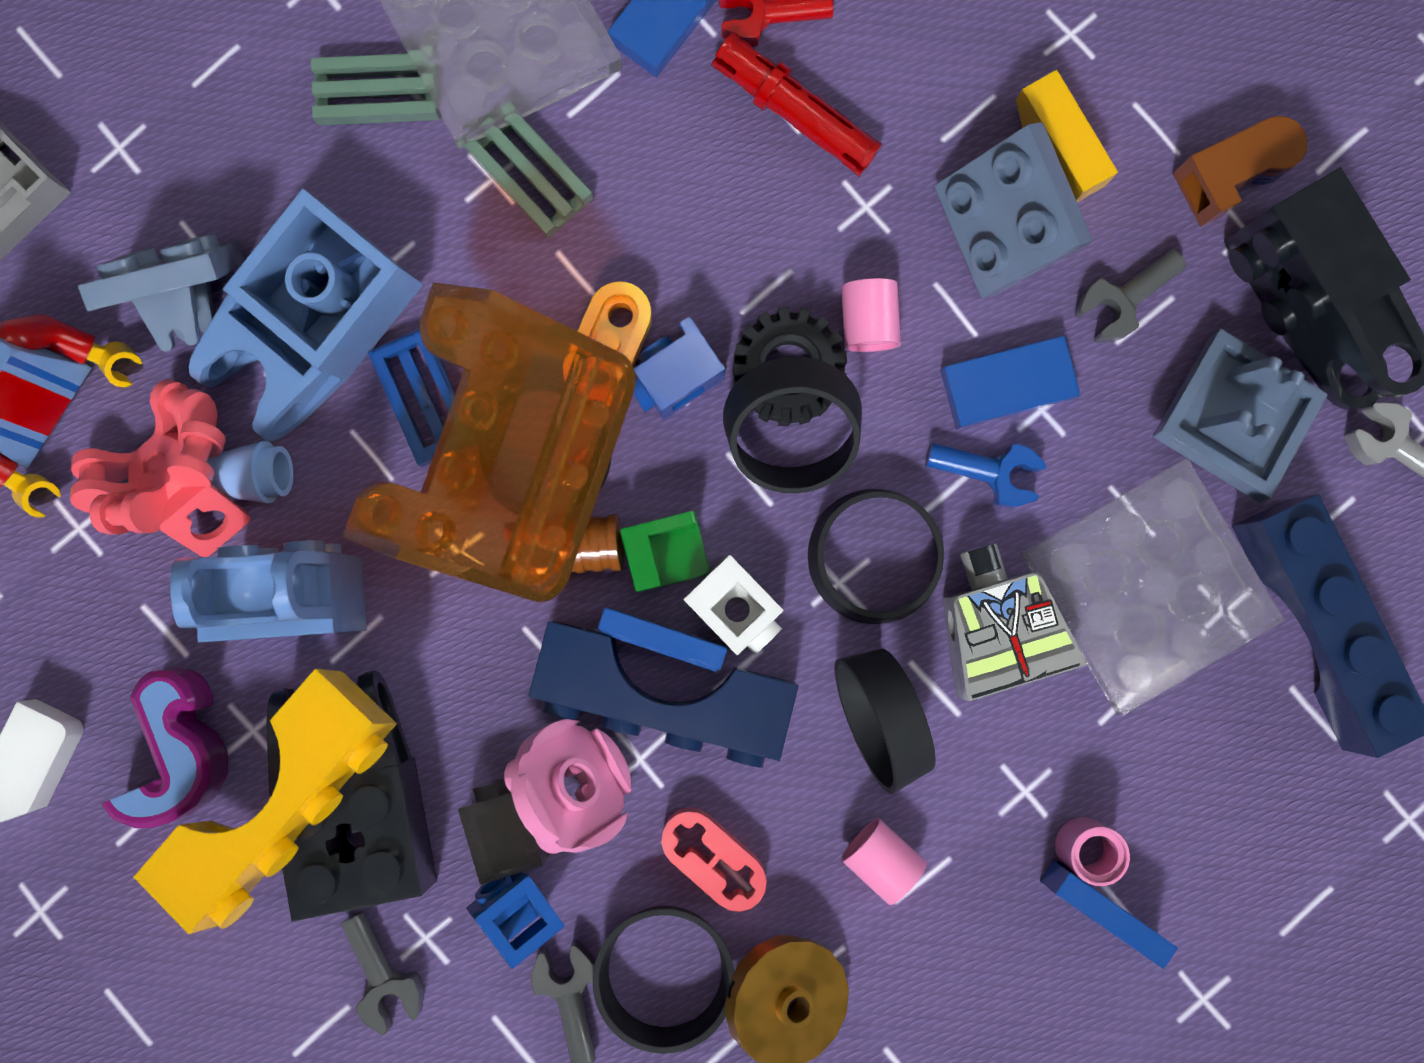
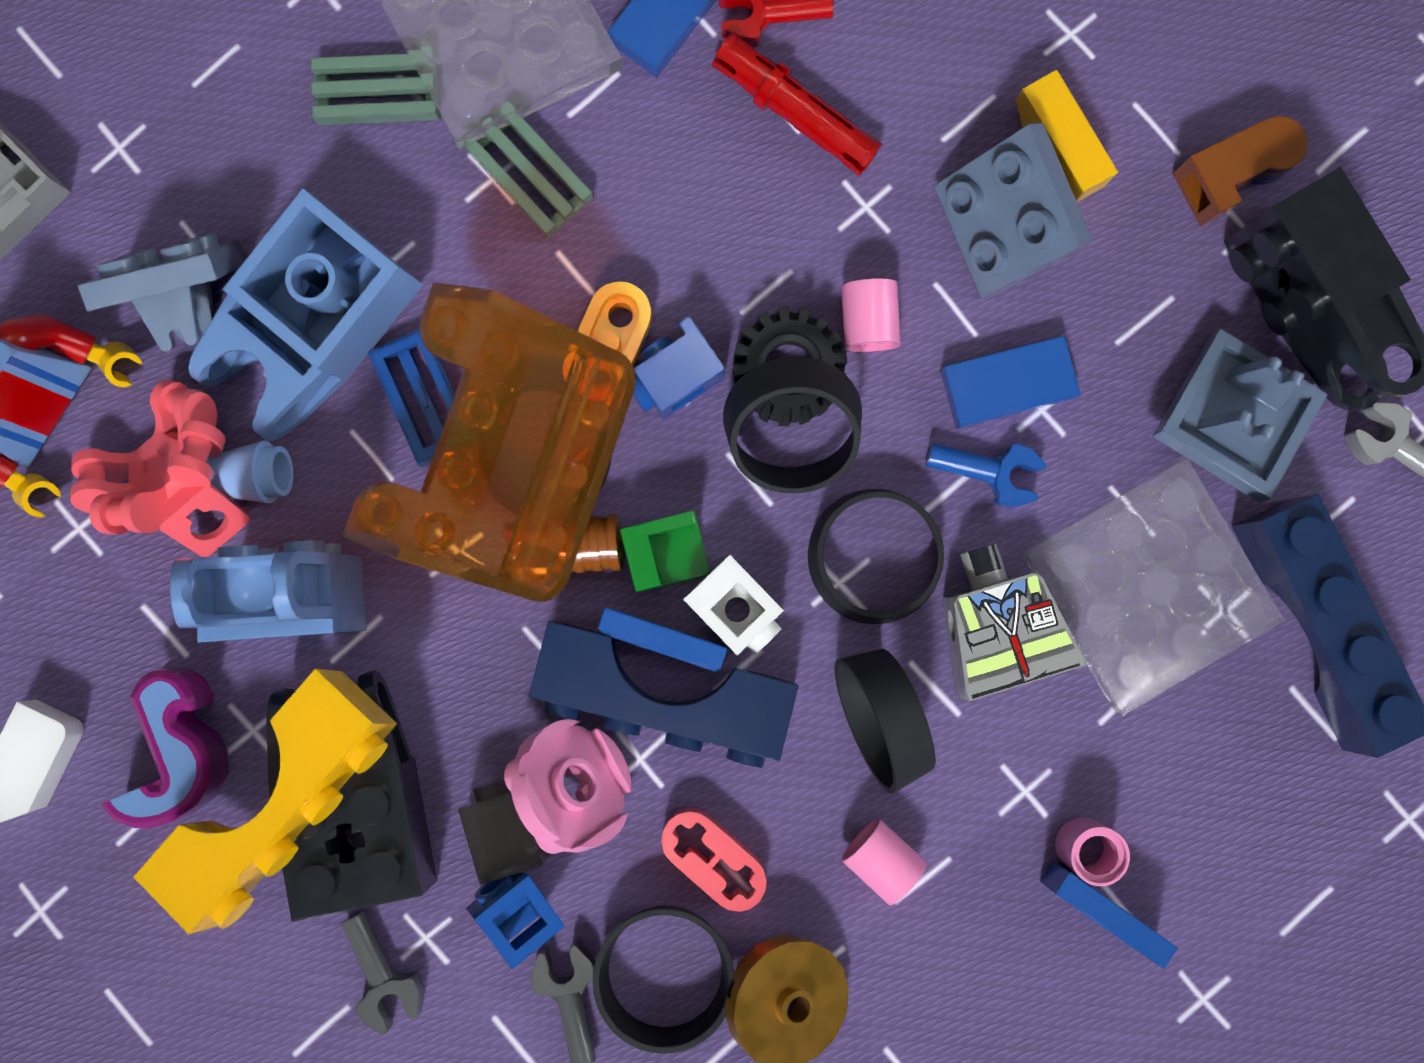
dark grey bar [1075,249,1186,343] -> none

